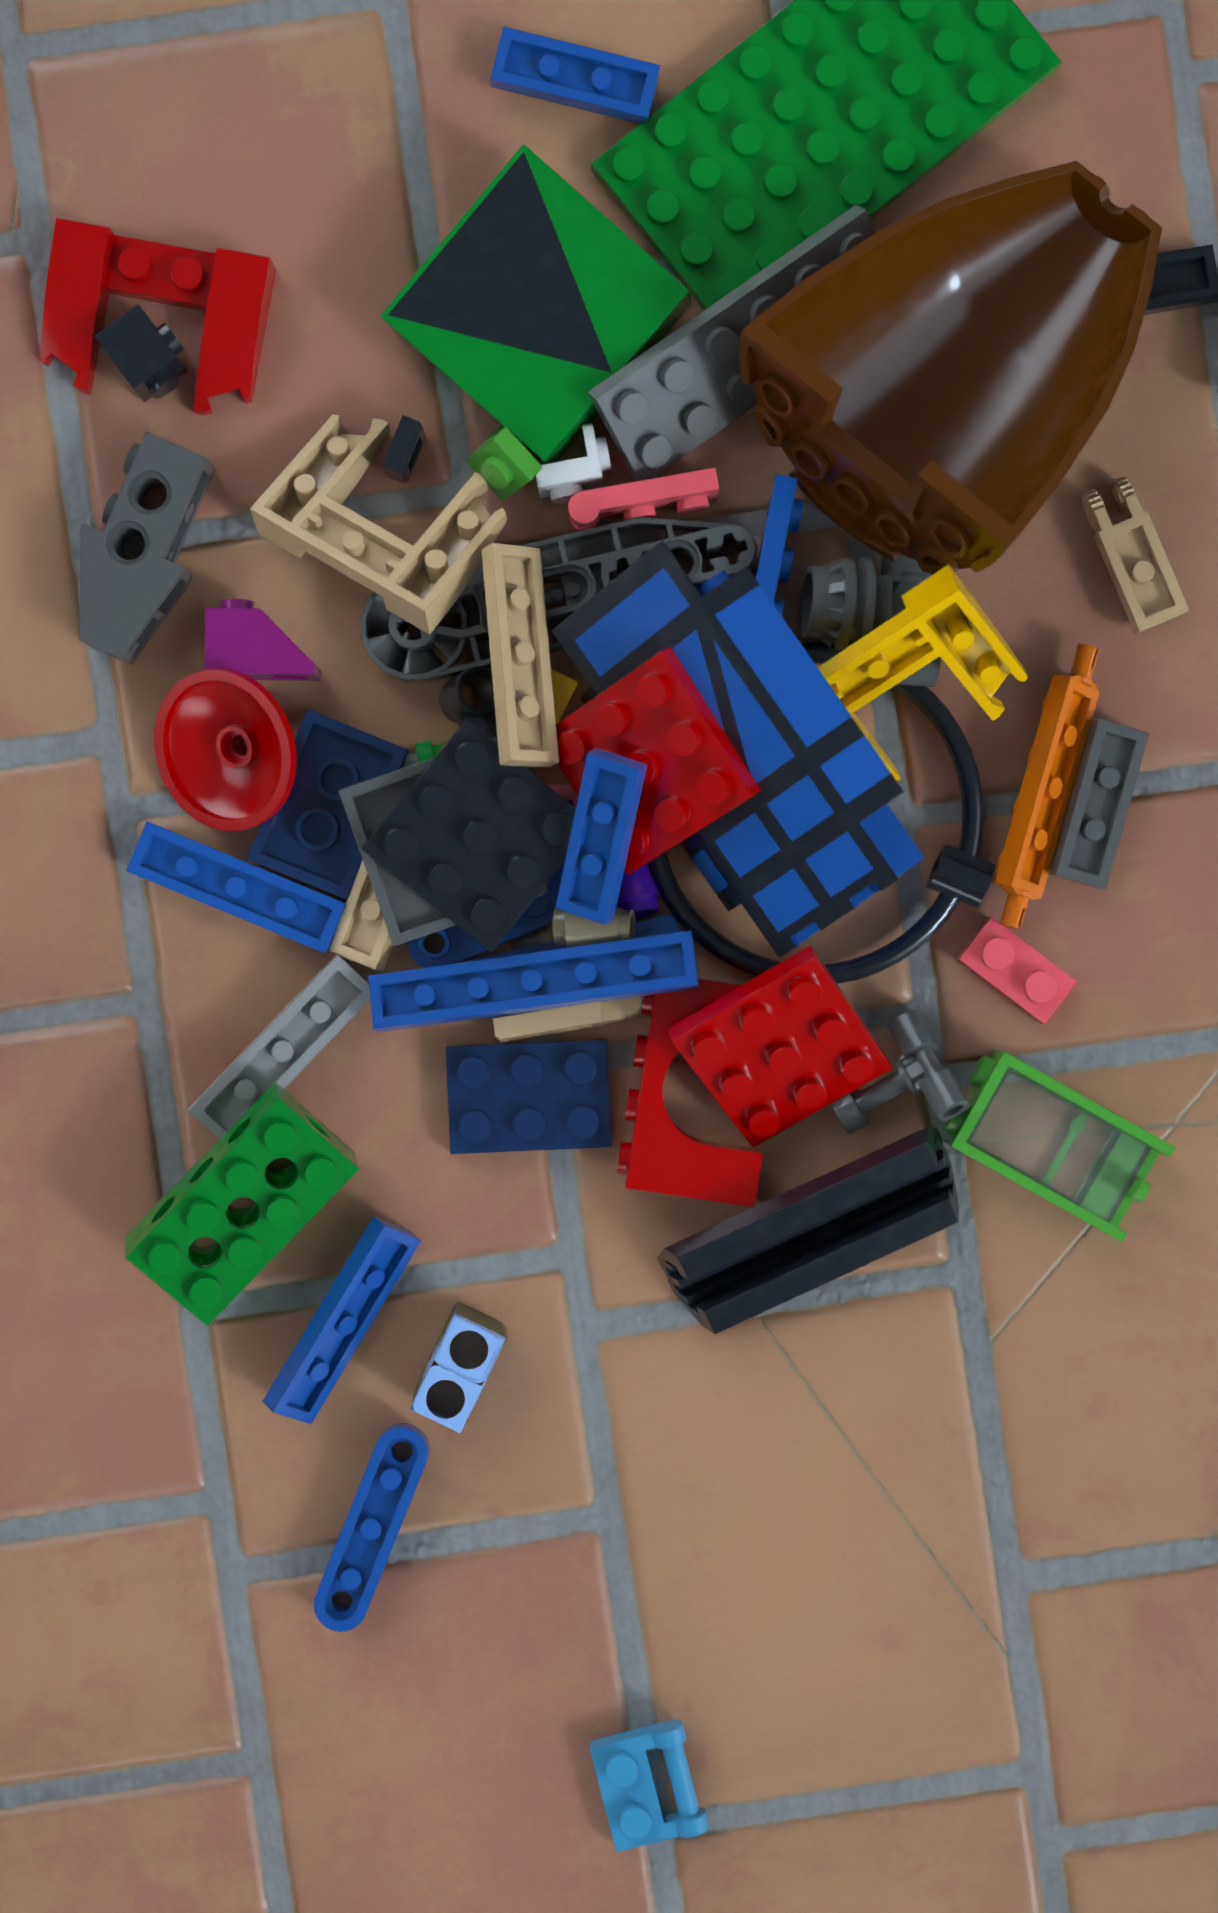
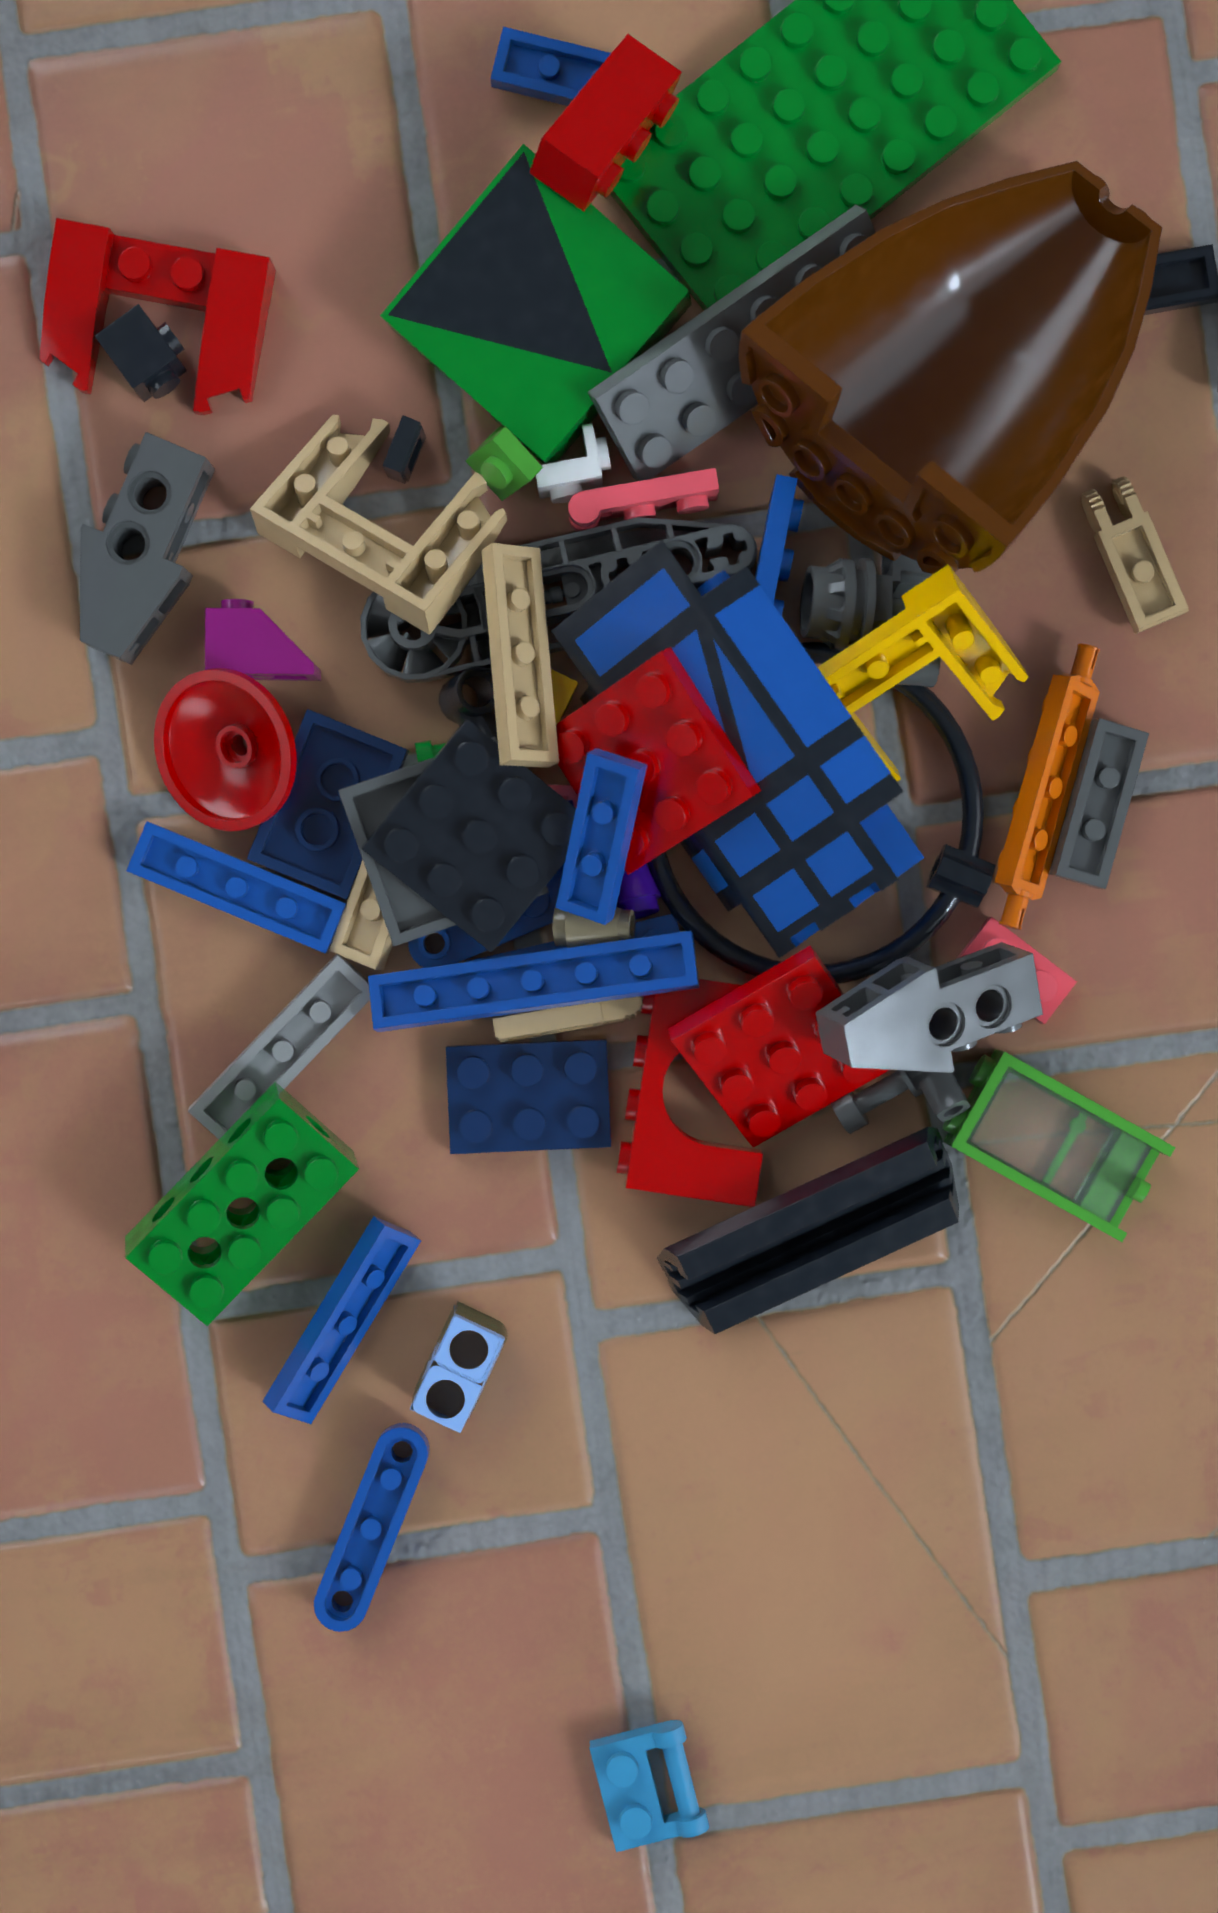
none -> red brick [529,34,682,211]
none -> brick [815,942,1043,1073]

